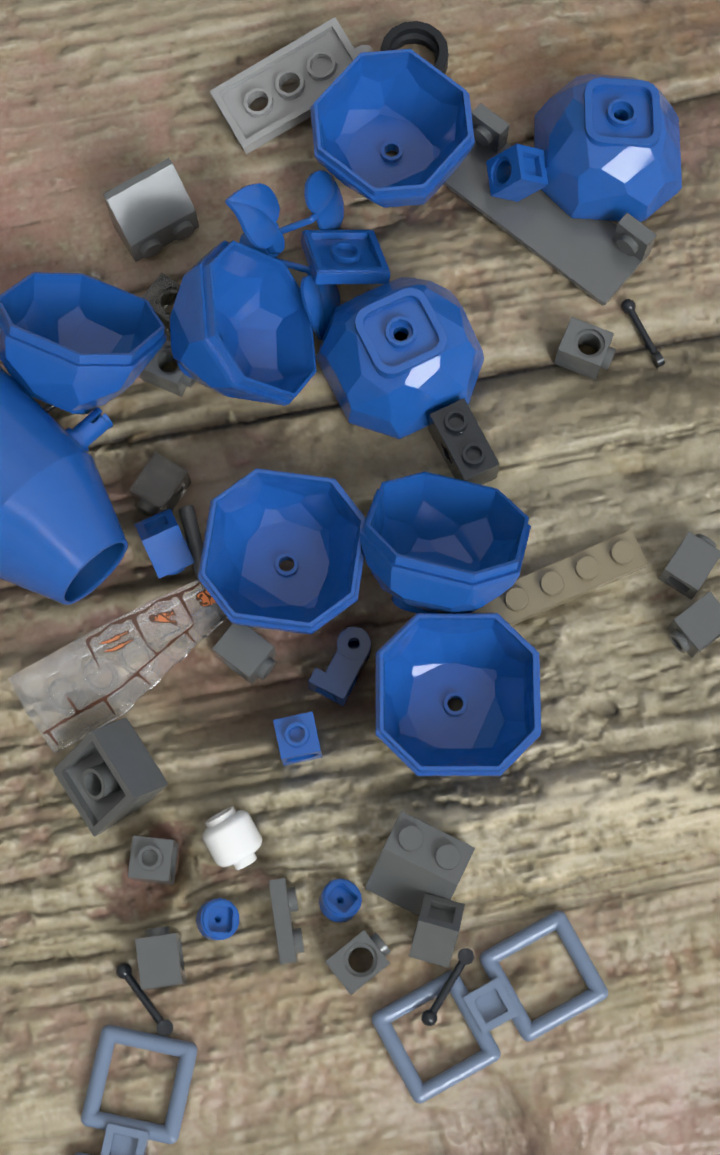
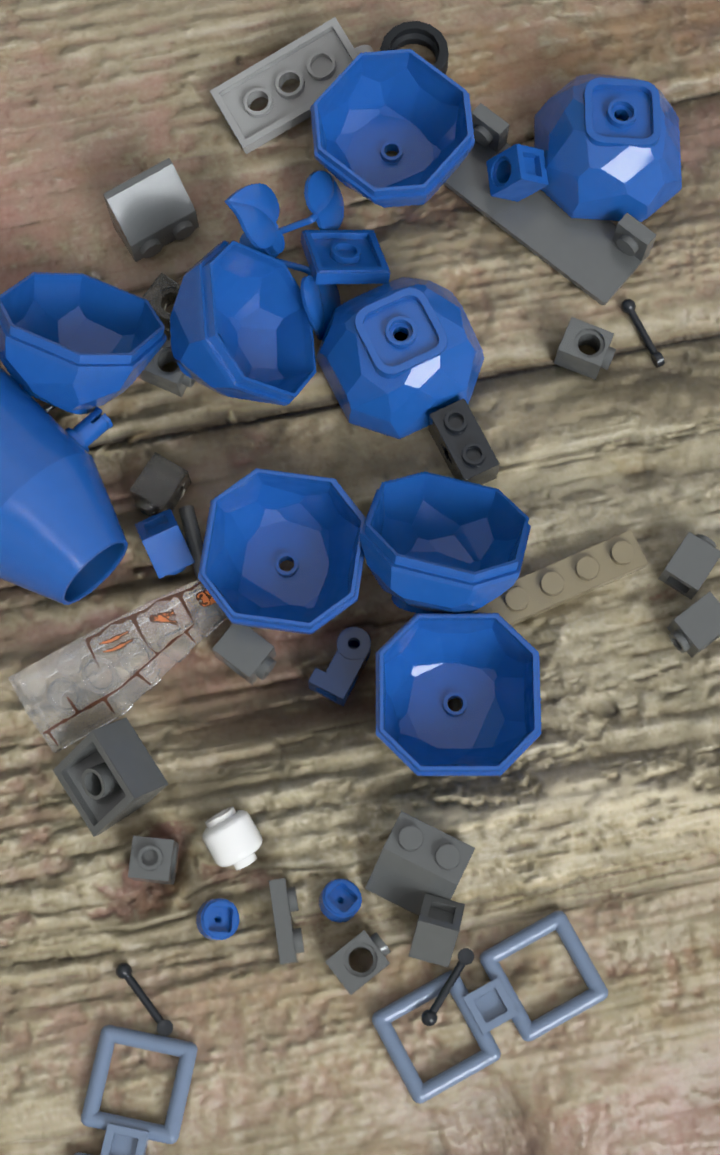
dark grey brick [135,926,187,990] -> none
blue brick [273,711,322,766] -> none

